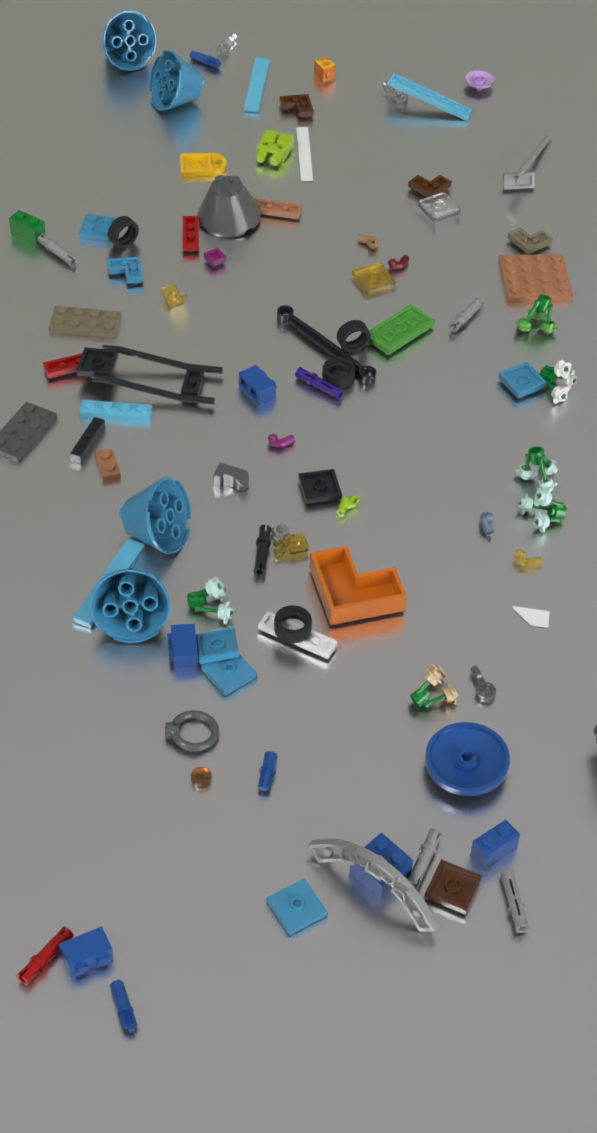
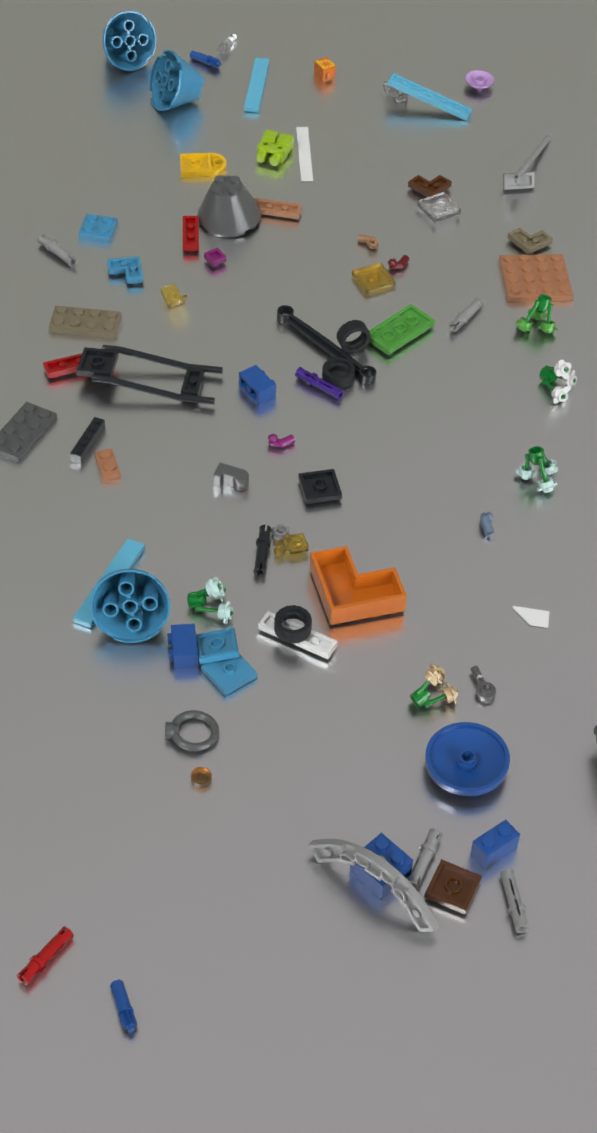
green brick [9,210,46,245] -> none
blue brick [59,926,113,977] -> none
medium azure plate [79,400,152,422] -> none
black tyre [107,216,139,249] -> none
dark azure cone [119,477,191,554] -> none
blue axle [258,751,278,791] -> none
dark azure plate [266,878,328,936] -> none
reddish brown plate [279,94,314,117] -> none
lime arm [336,495,360,517] -> none
dark azure plate [498,362,547,399] -> none
clear yellow arm [514,549,542,567] -> none
light aqua plant [518,488,567,533] -> none

